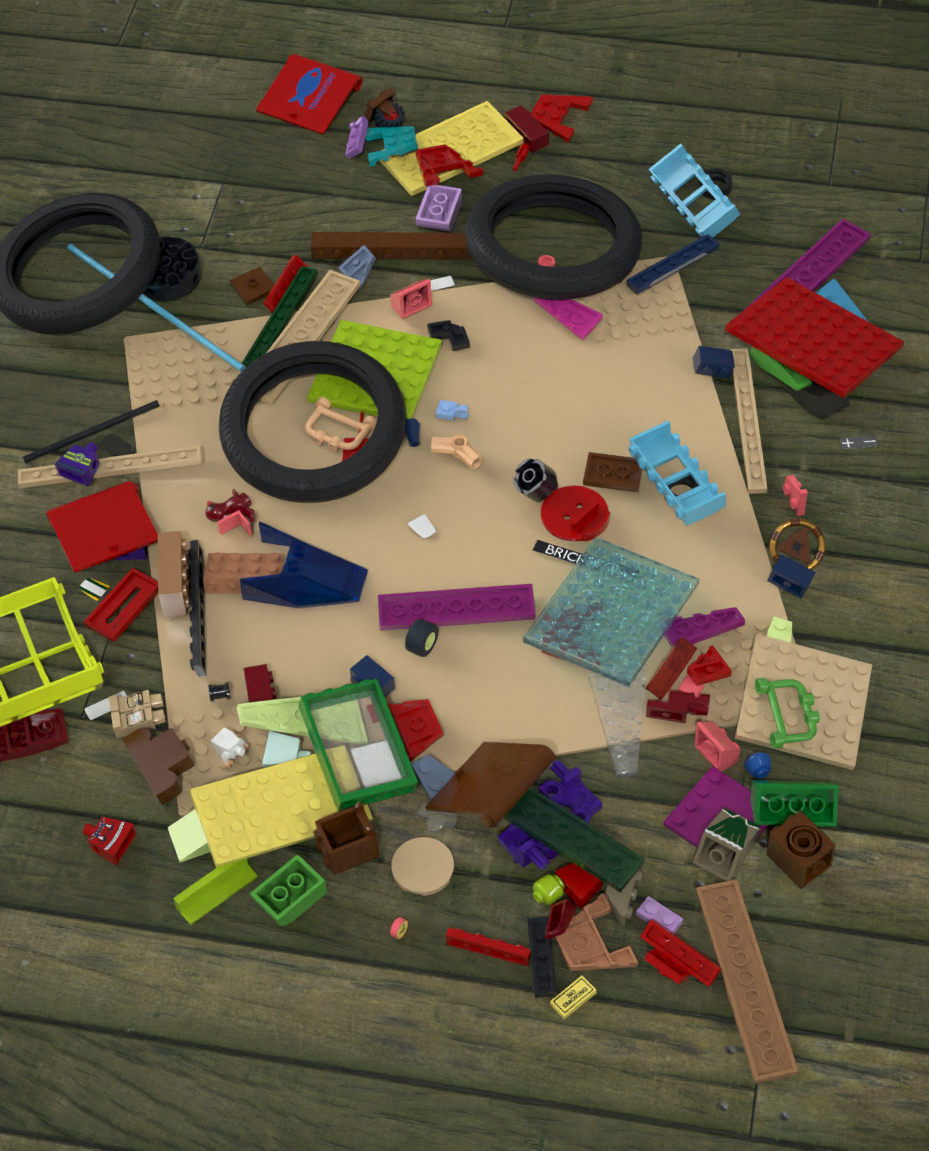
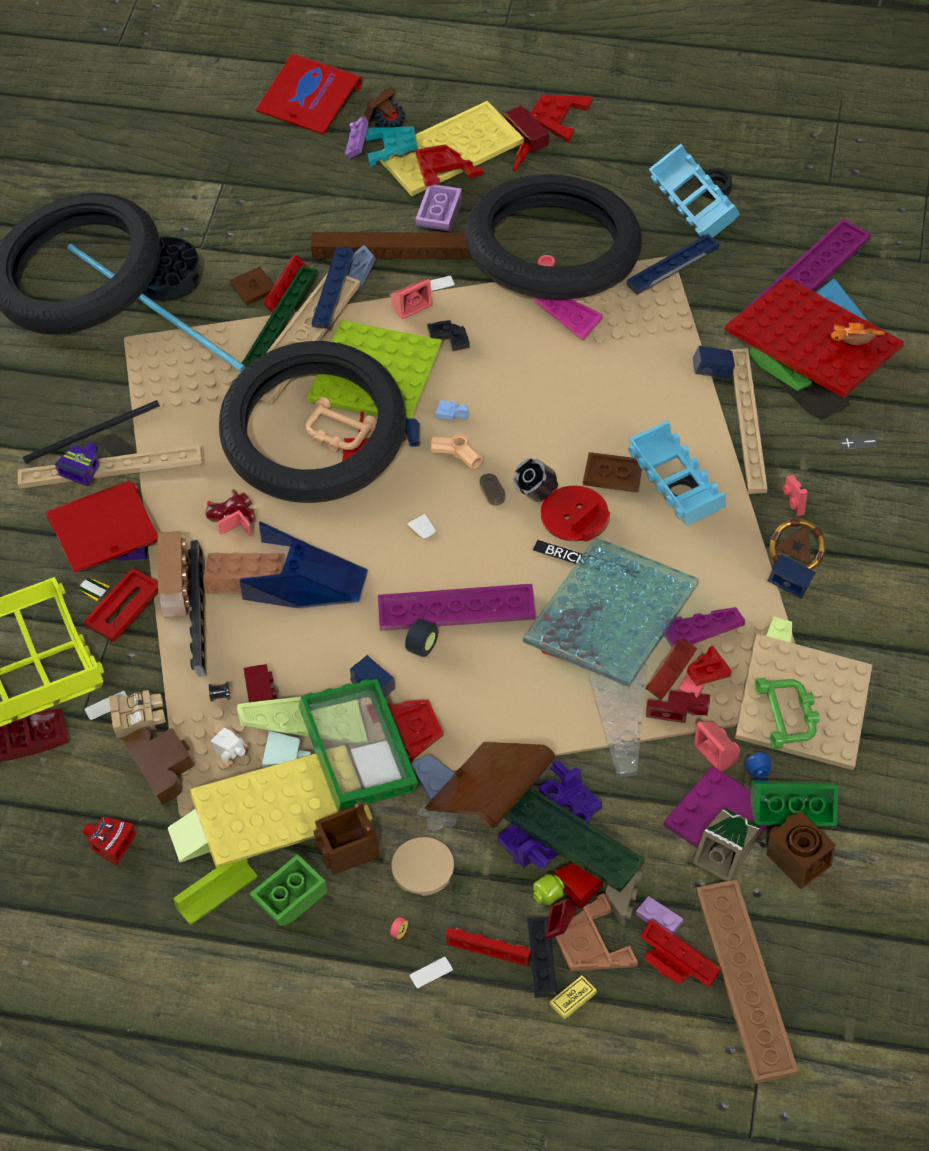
none -> dark blue plate [311,246,354,329]
none -> white sticker [410,957,453,988]
none -> clear smoke tile [479,473,505,506]
none -> orange animal [831,323,885,345]

